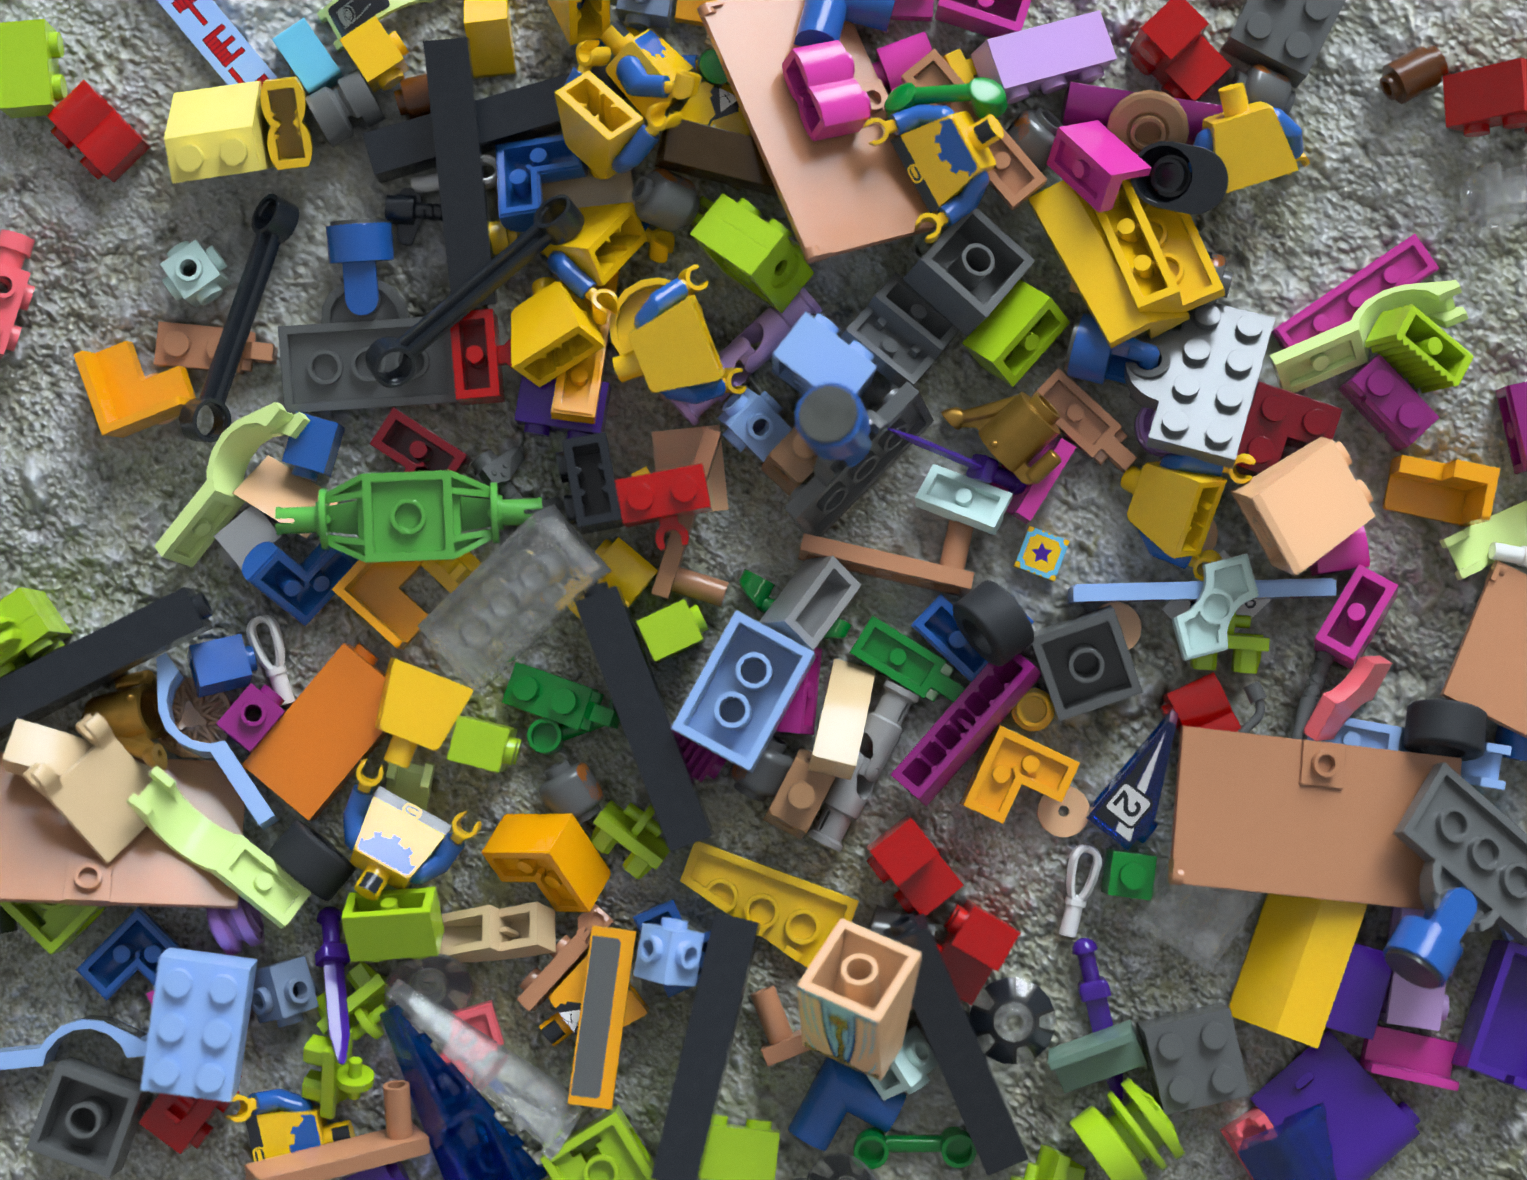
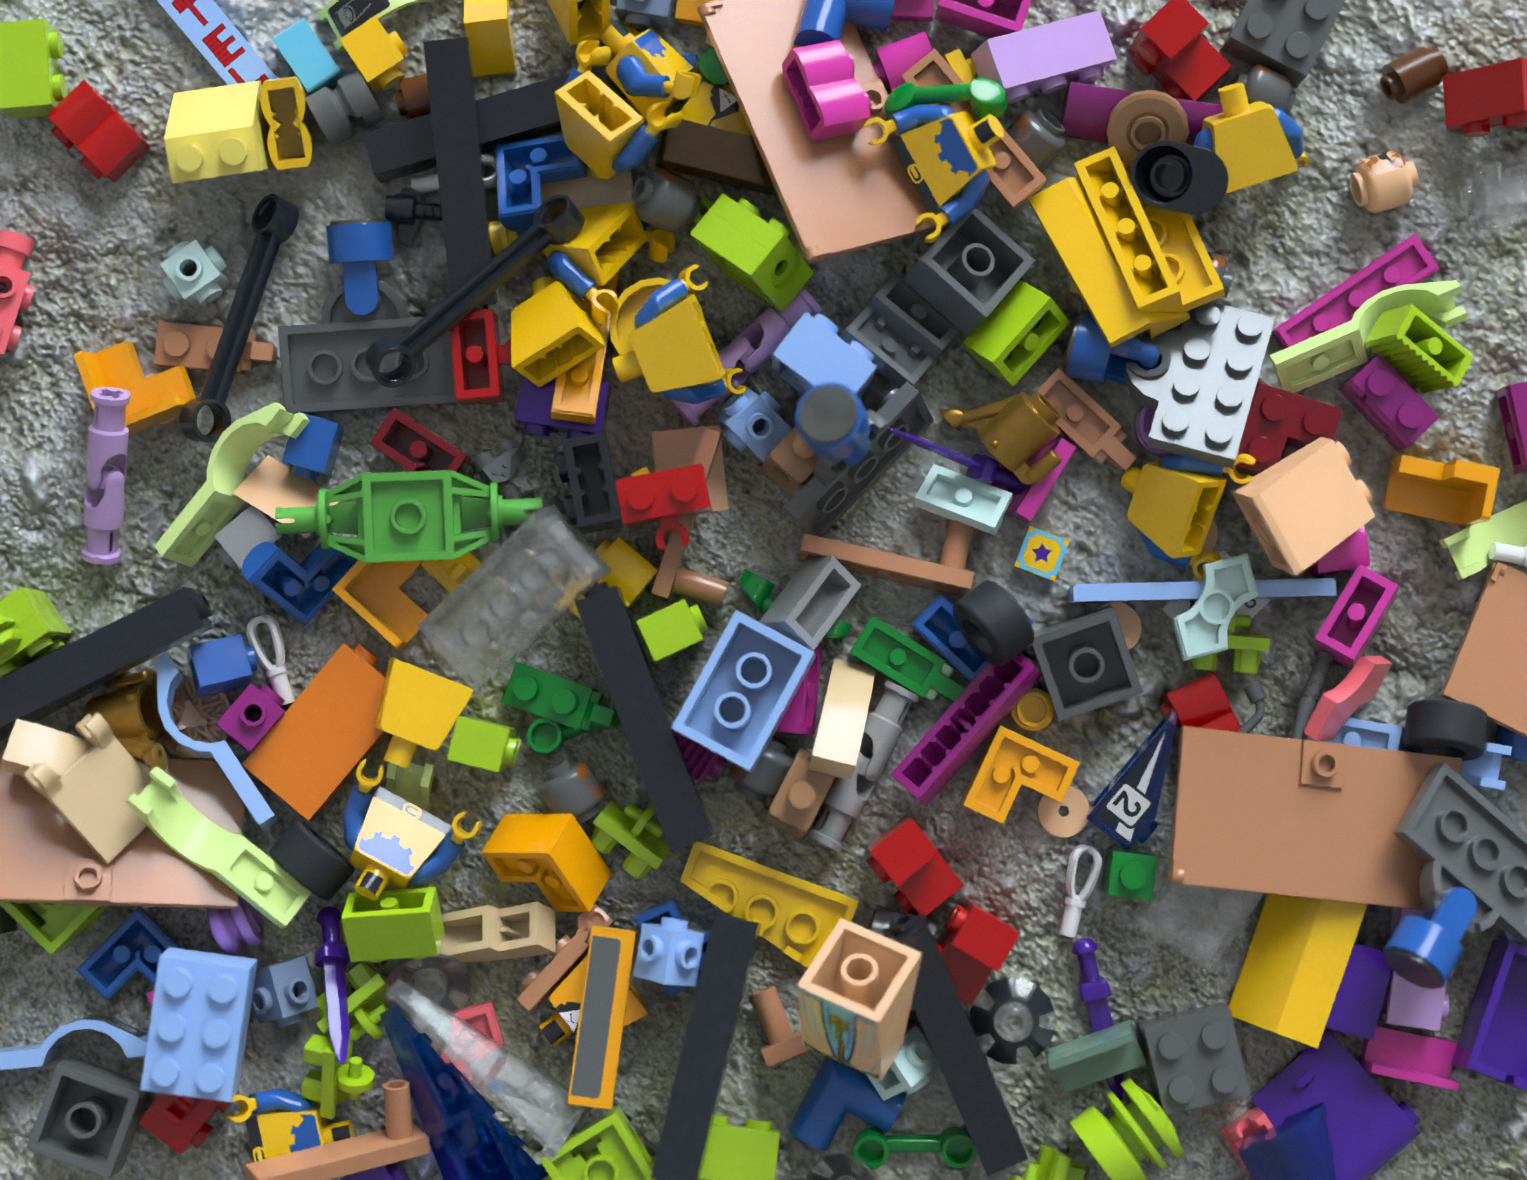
dark pink panel [1046,120,1151,212] -> none
none -> lavender piece [82,387,131,565]
none -> light nougat head [1350,151,1419,213]

